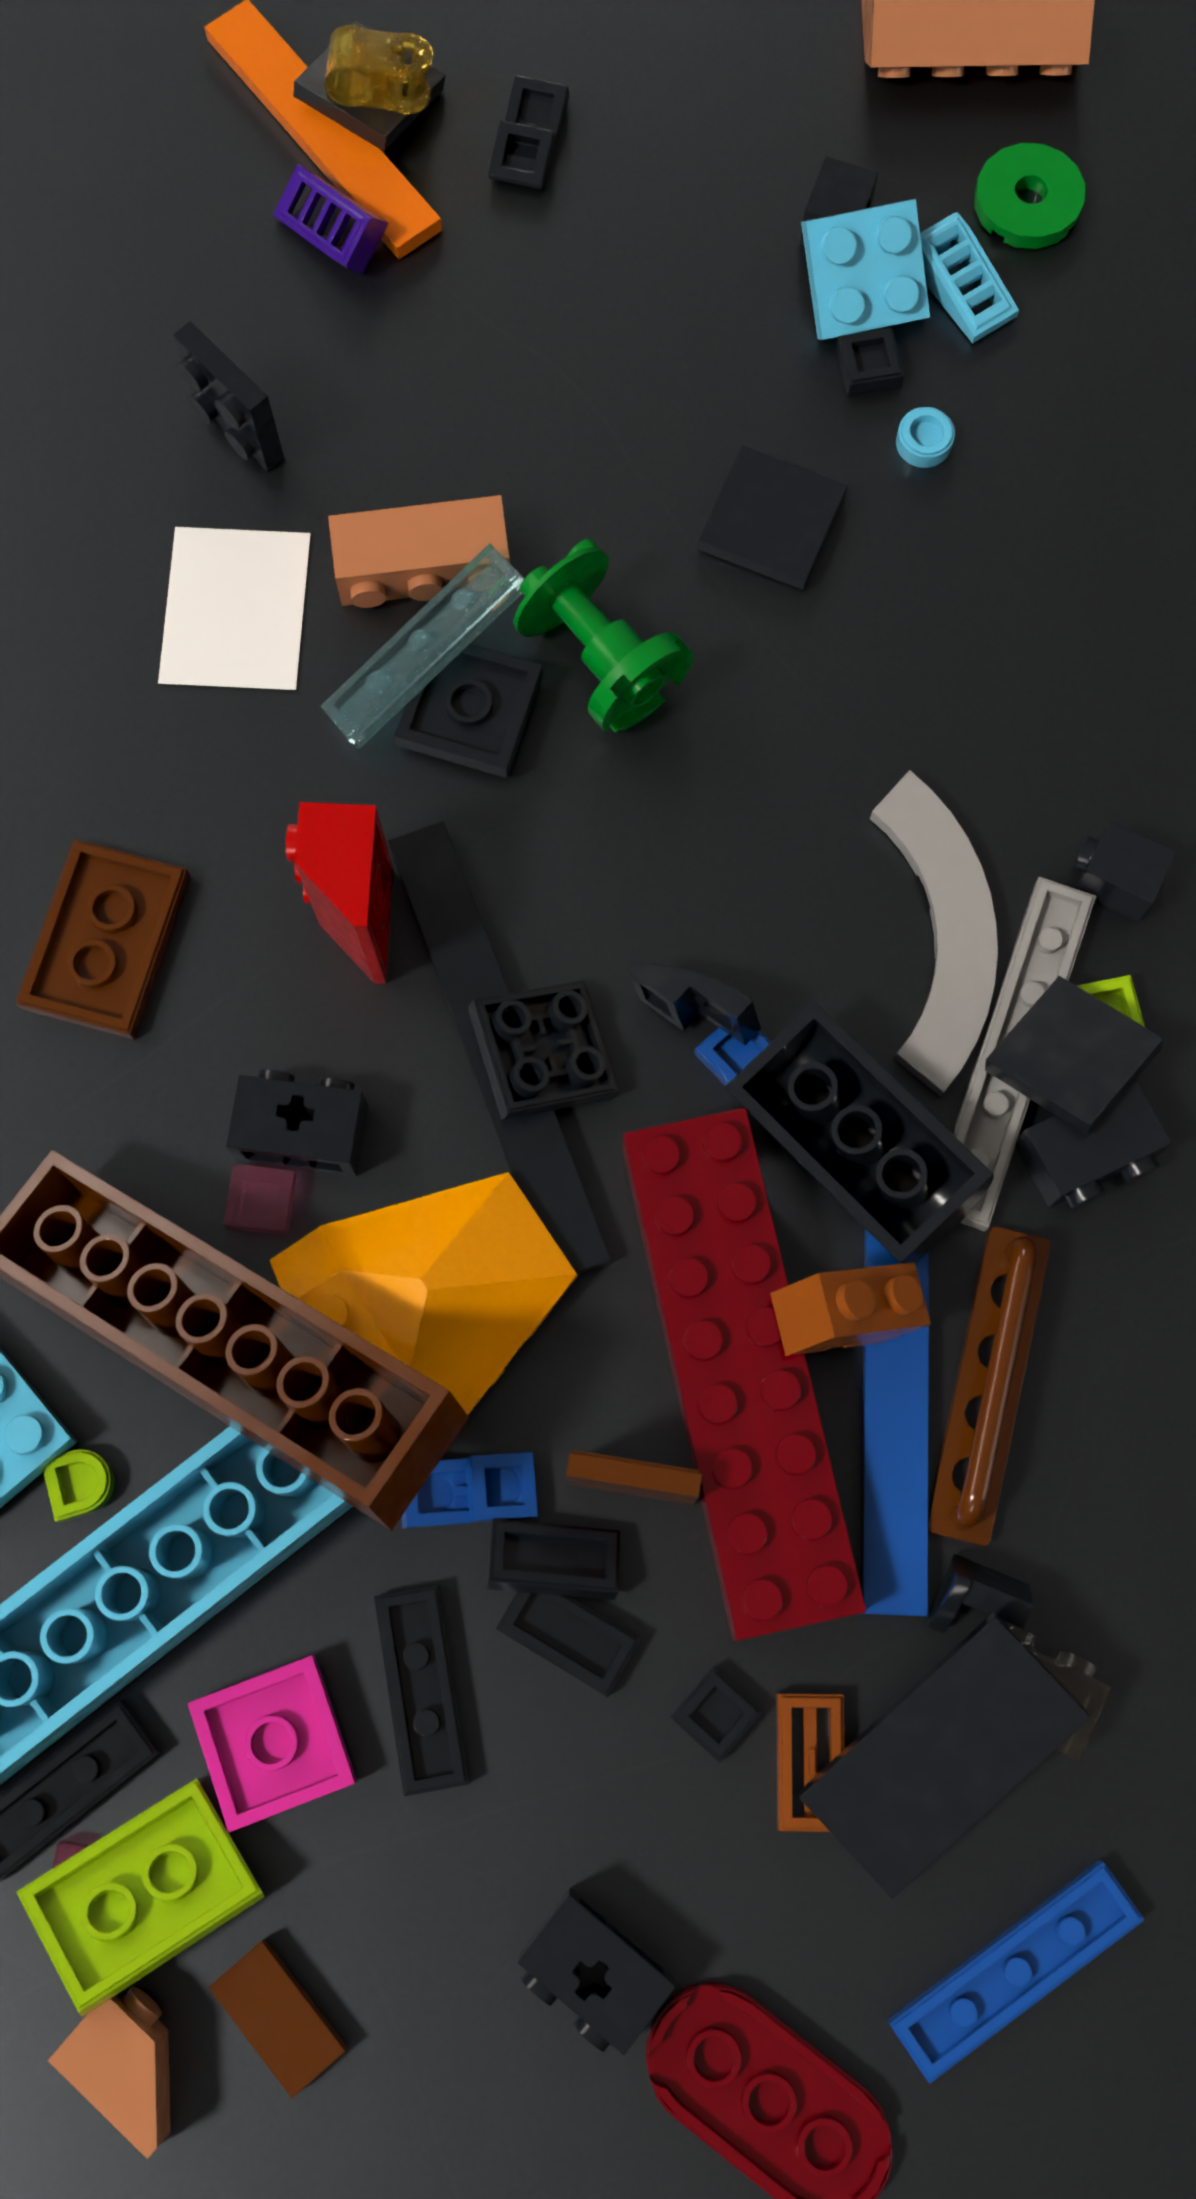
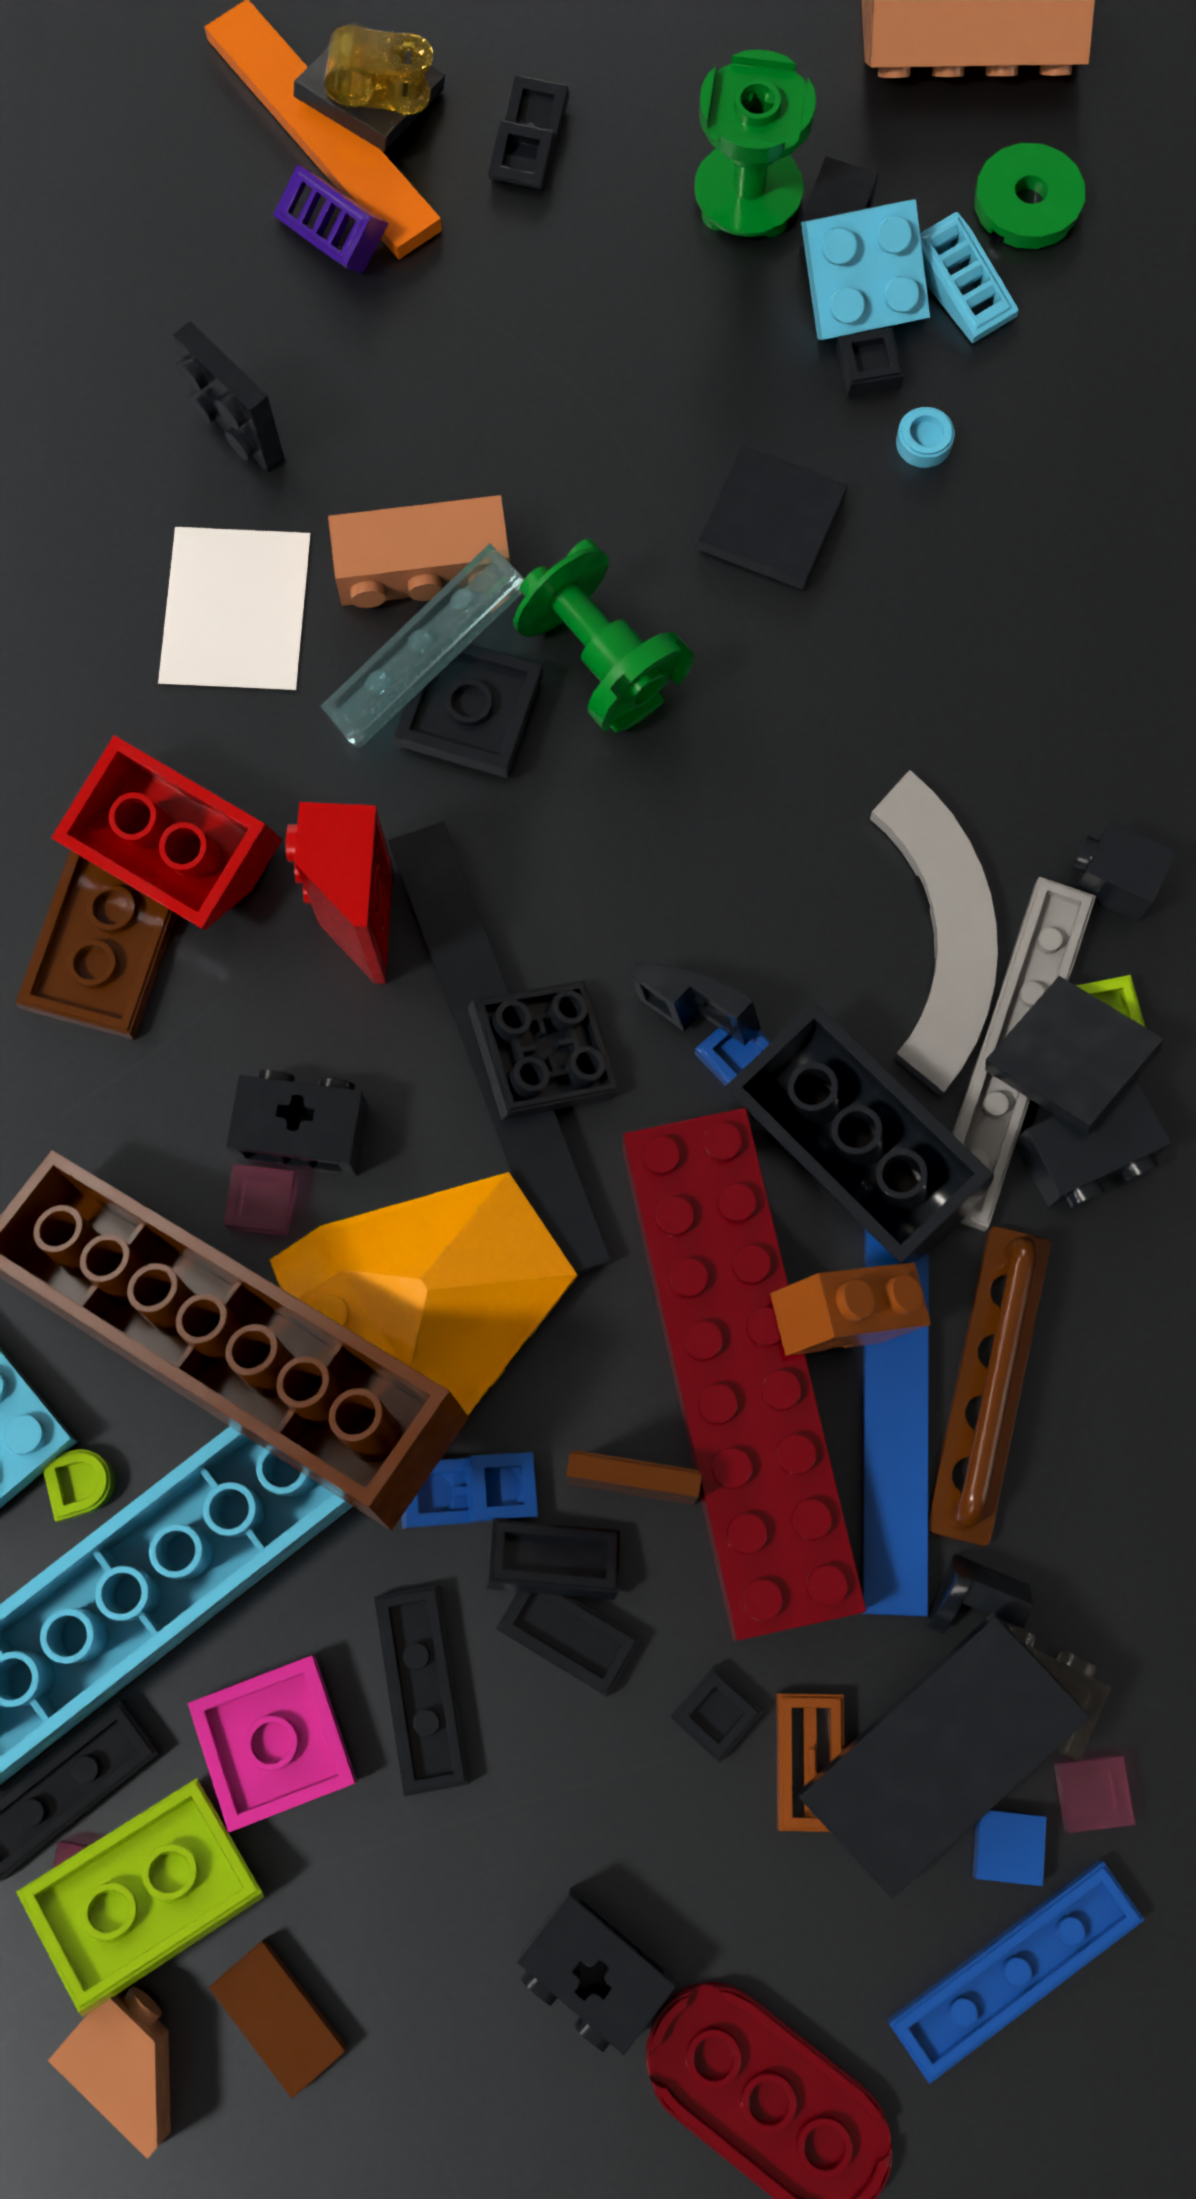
none -> red slope [51,735,283,930]
none -> green piece [694,49,816,237]
none -> blue tile [972,1809,1047,1886]
none -> clear pink tile [1054,1755,1135,1833]

